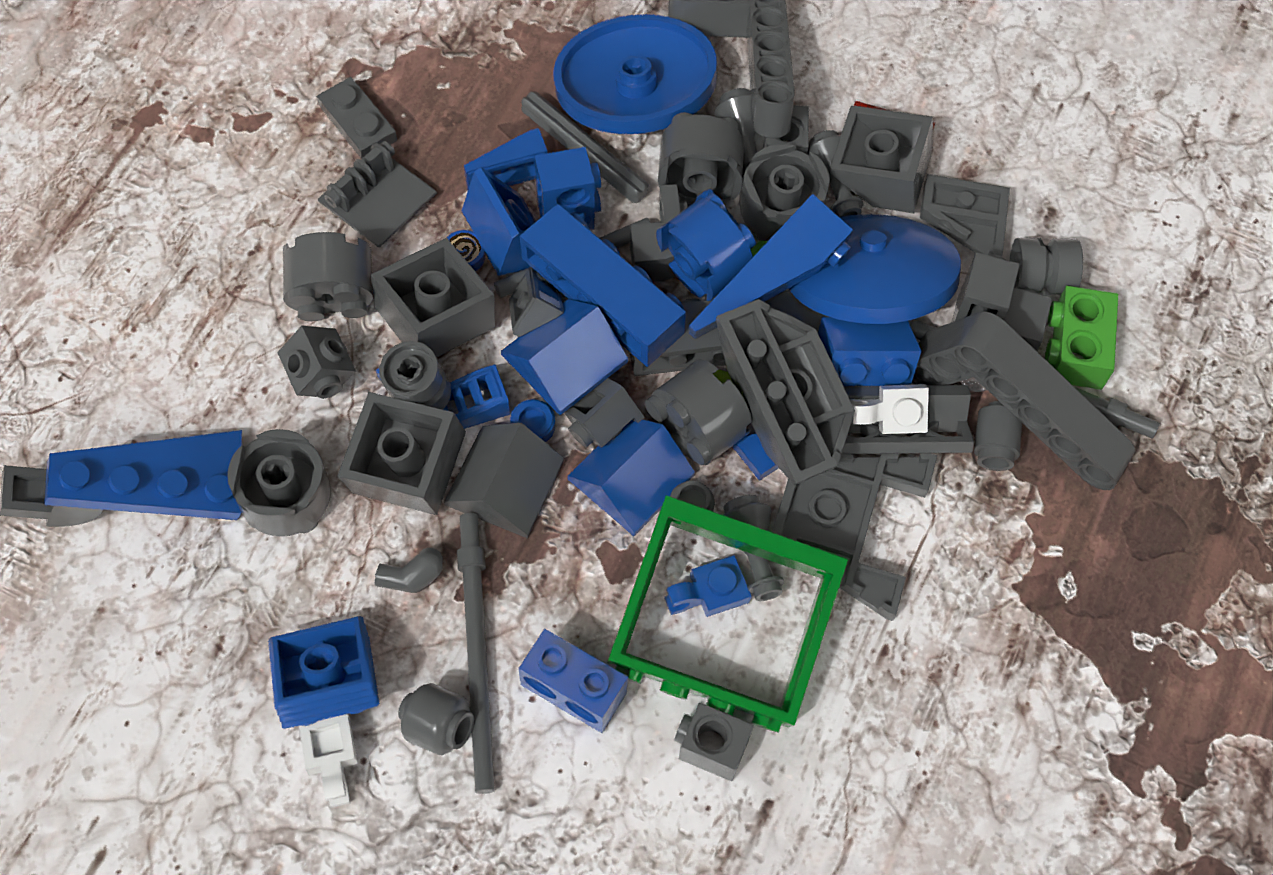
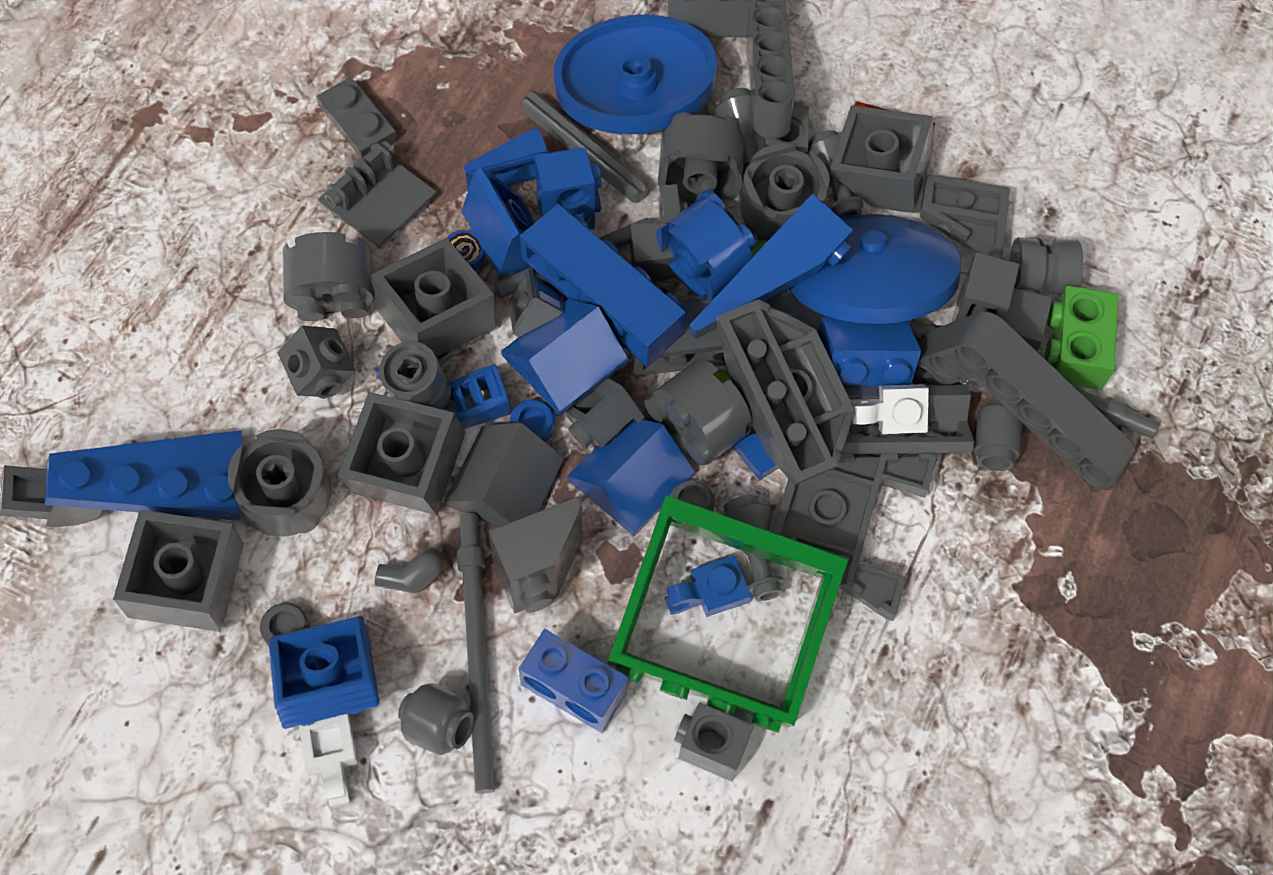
none -> dark grey brick [113,510,244,632]
none -> dark grey tile [260,603,310,647]
none -> dark grey slope [488,497,582,614]

